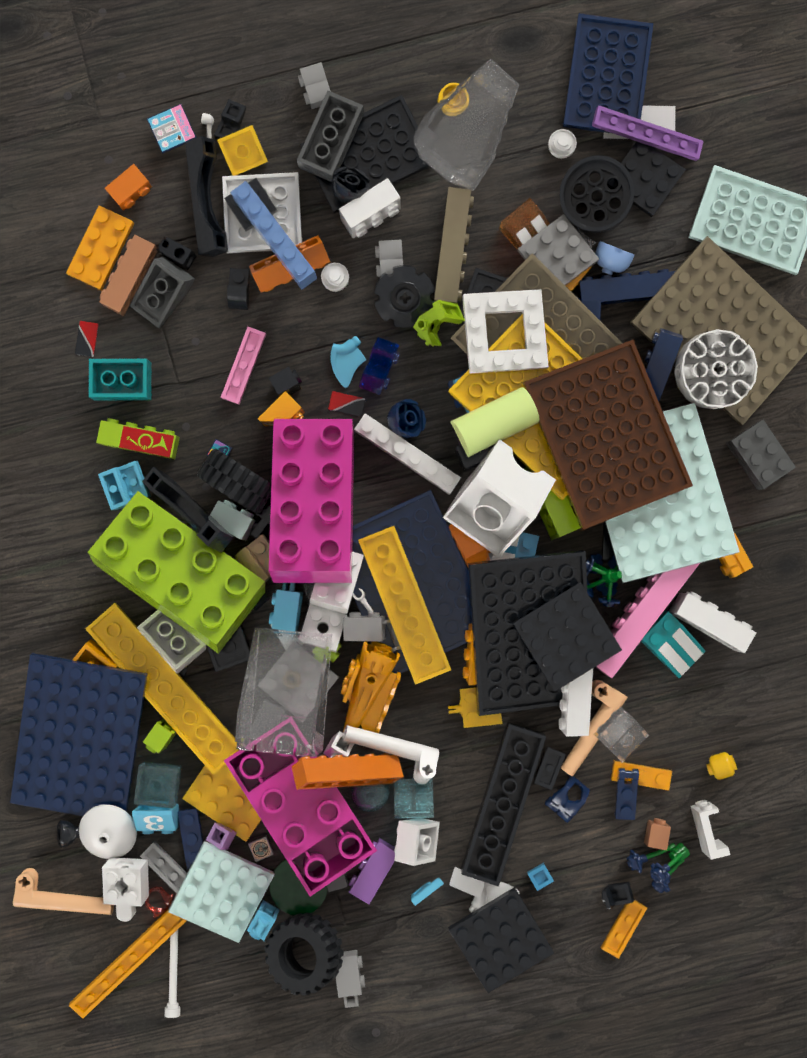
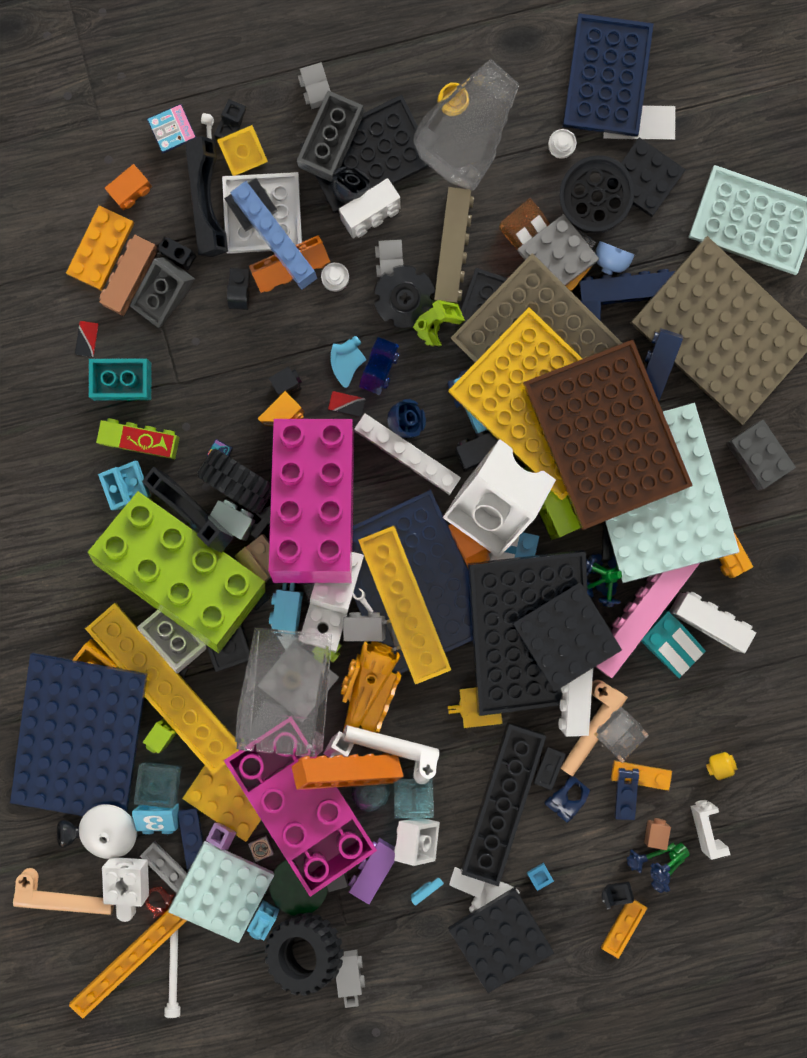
bright pink plate [221,327,266,405] -> none
yellowish green brick [451,387,539,457] -> none
white plate [462,289,549,374] -> none
light orange plate [463,624,476,685] -> none
medium lavender plate [592,106,703,161] -> none
white brick [674,329,758,409] -> none

